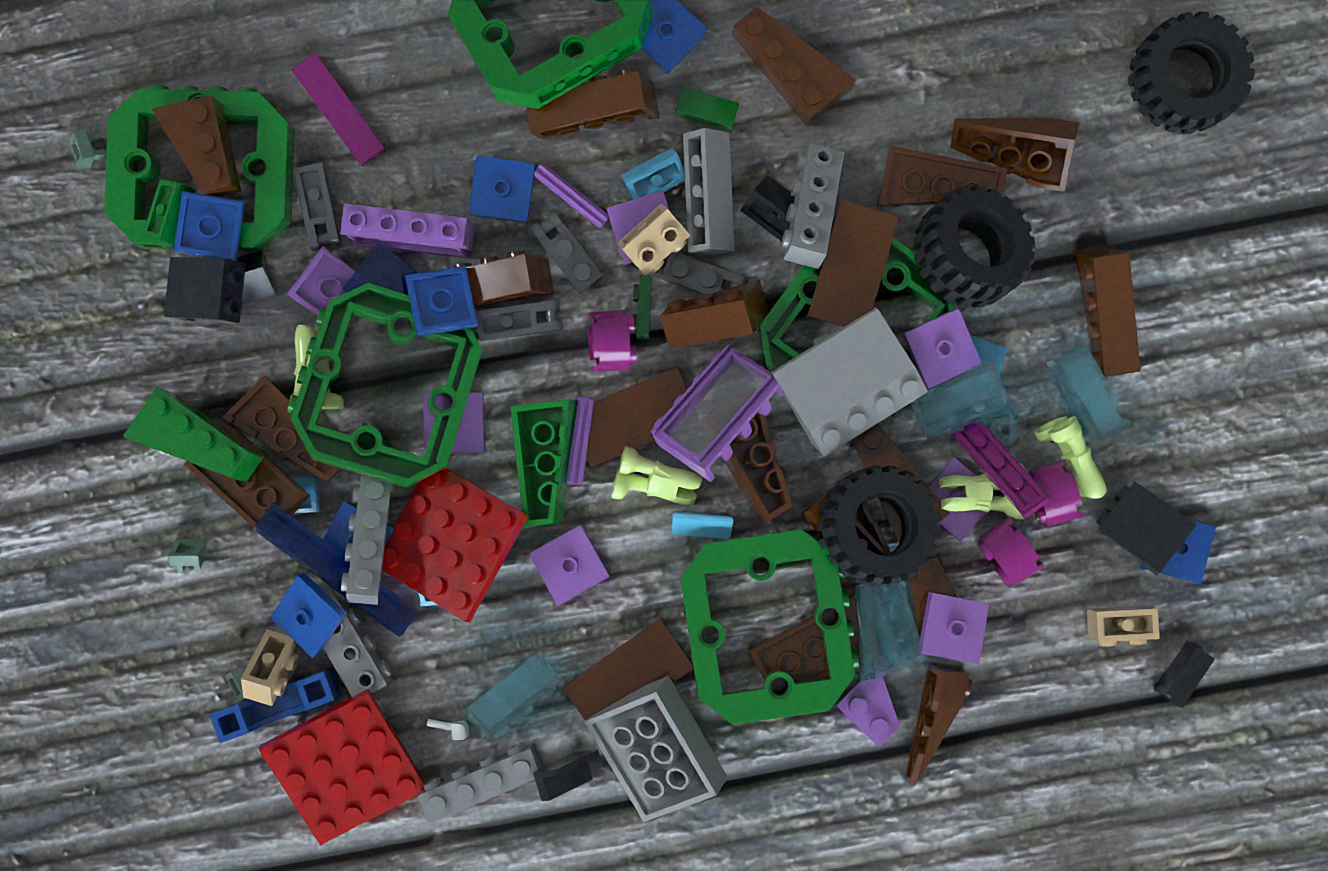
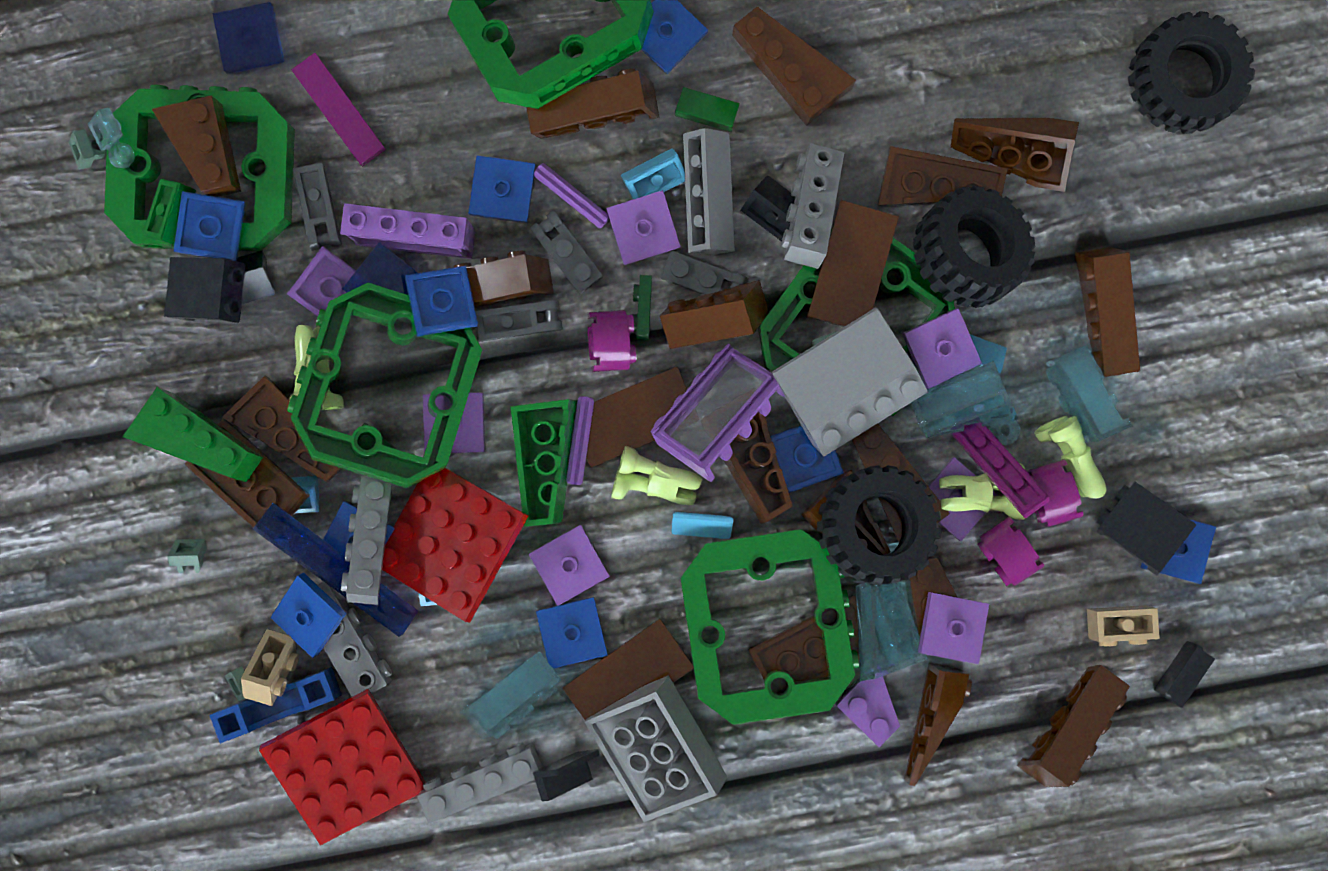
white hand [427,719,469,740] -> none
tan brick [617,203,690,275] -> none
none -> clear light blue plate [88,108,135,168]
none -> clear blue plate [213,2,284,74]
none -> blue plate [536,597,608,669]
none -> blue plate [770,425,844,493]
none -> reddish brown wedge [1017,665,1130,787]

